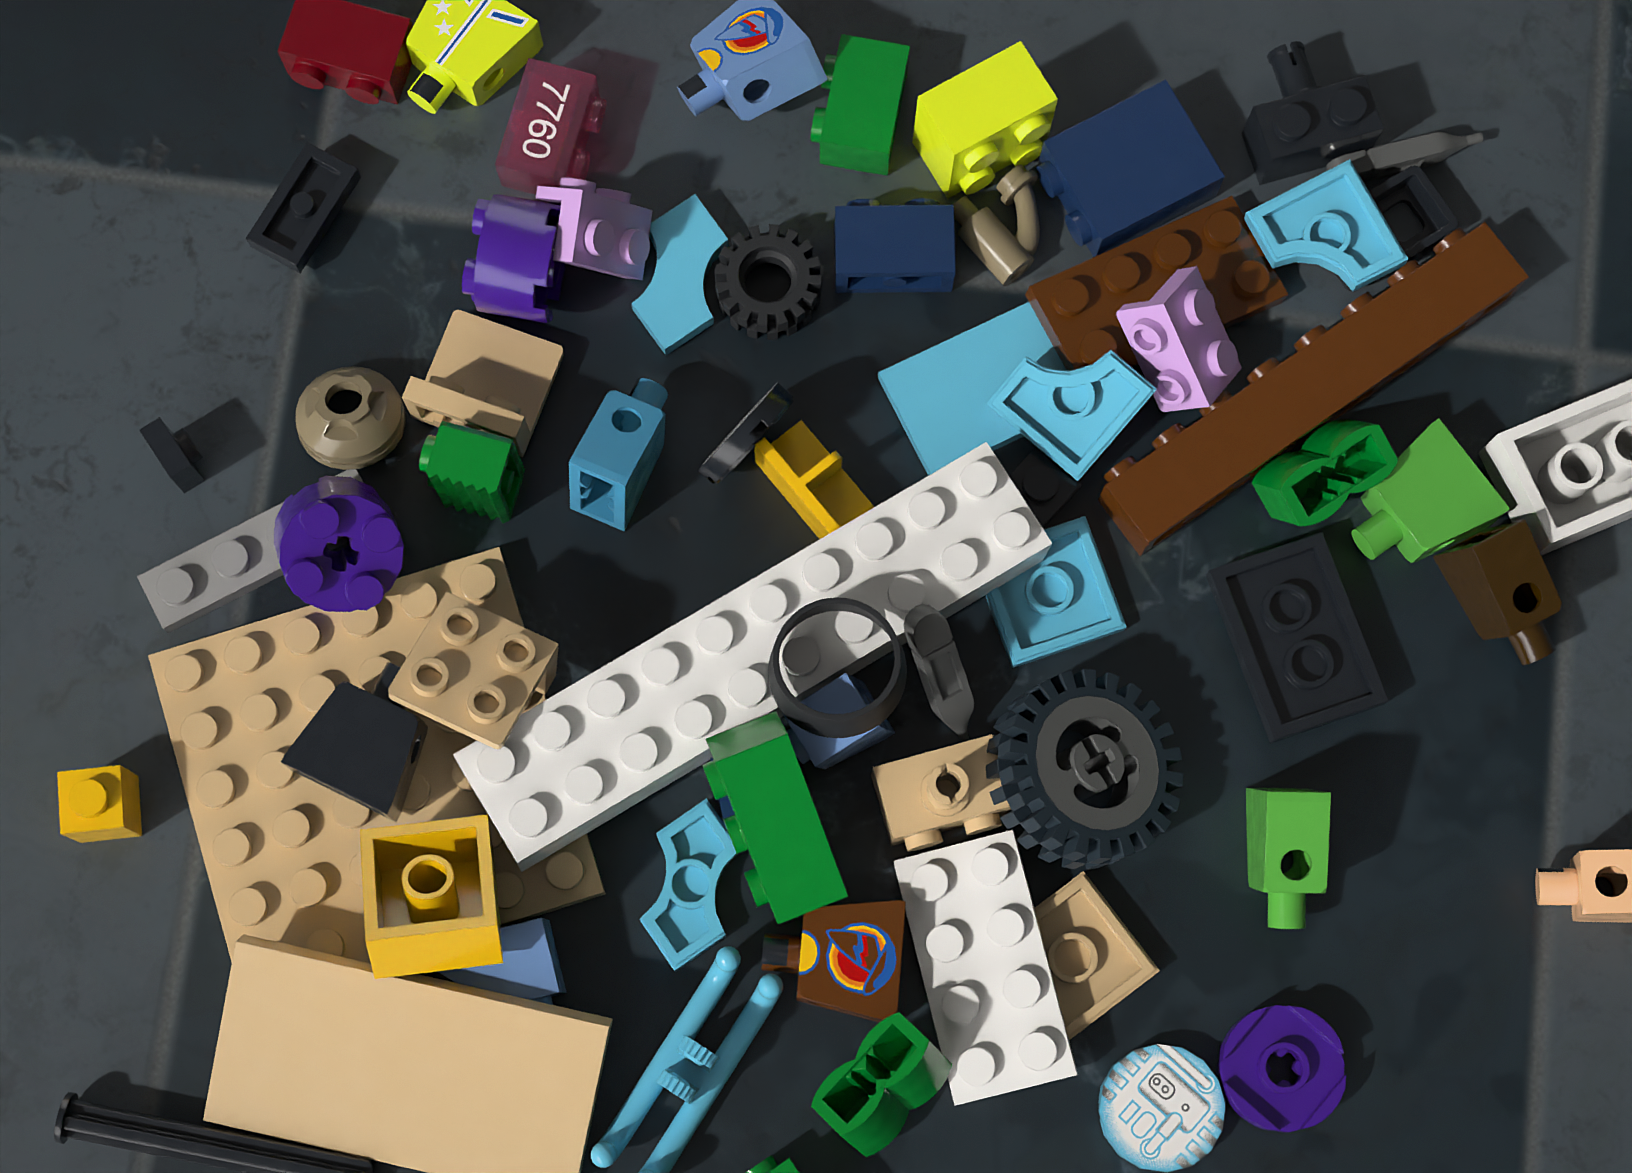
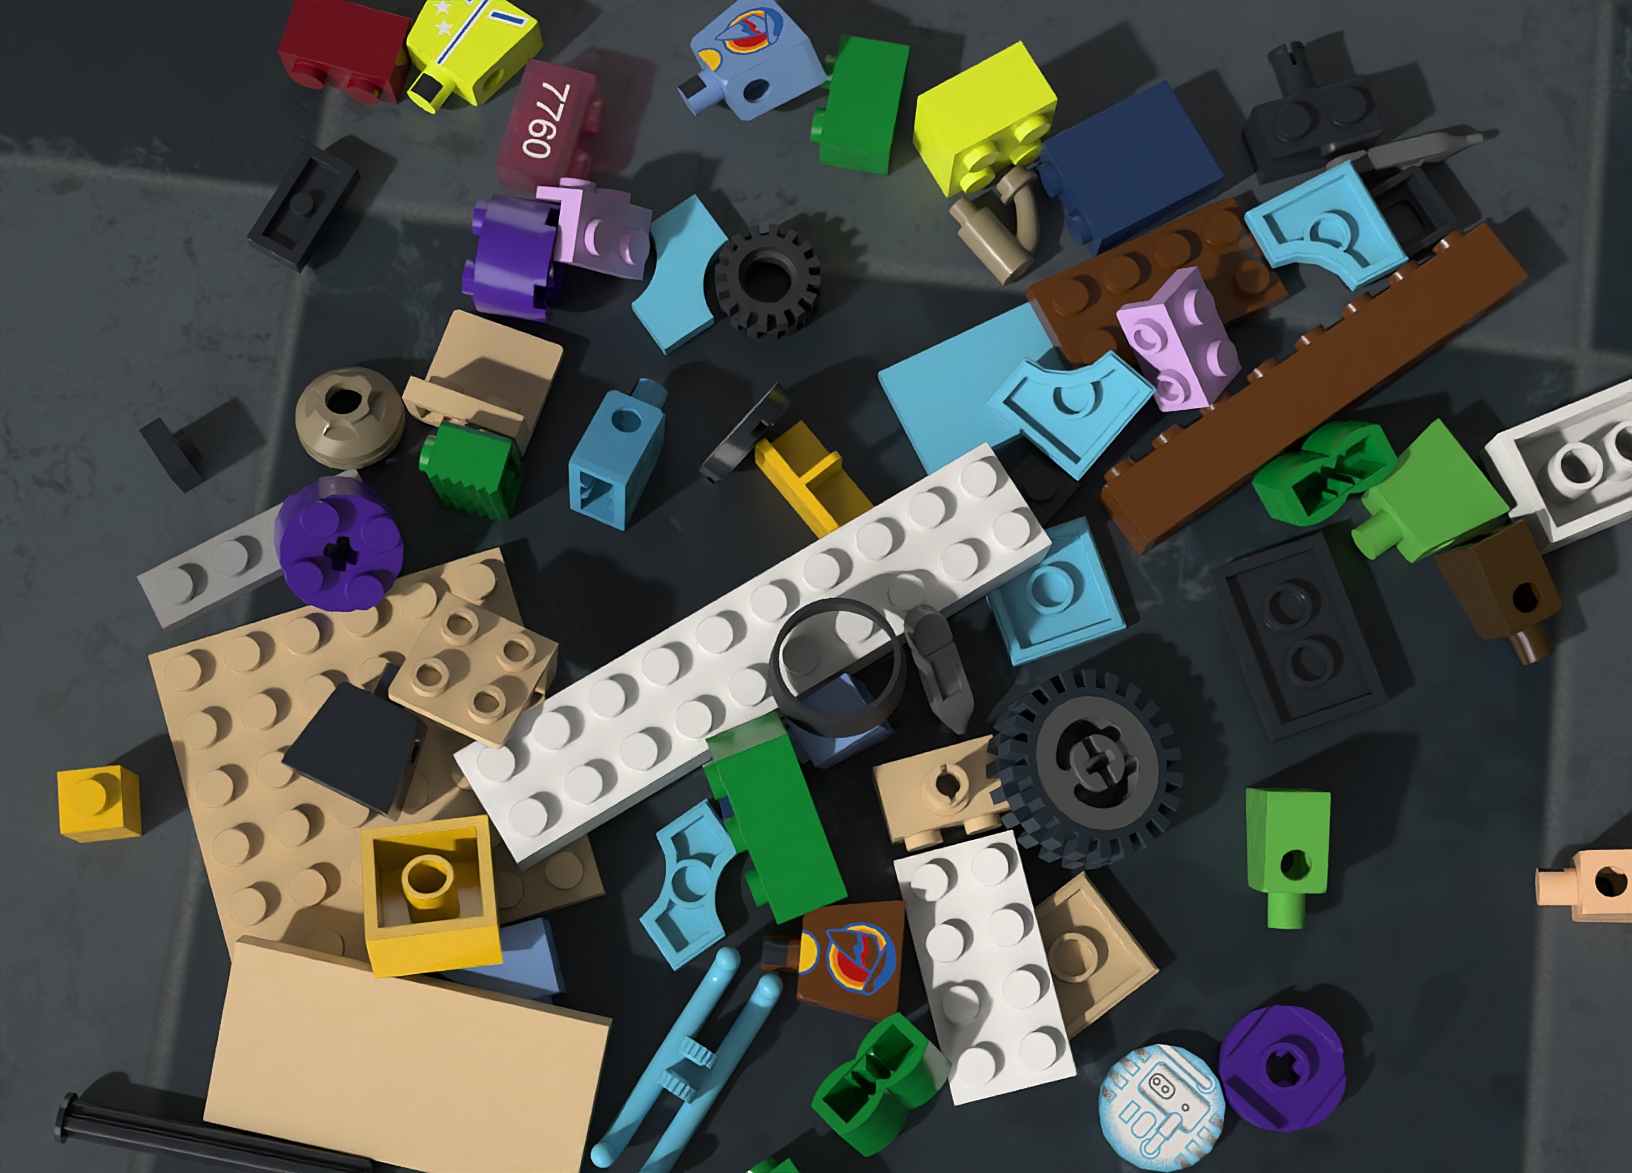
dark blue brick [834,198,955,293] -> none

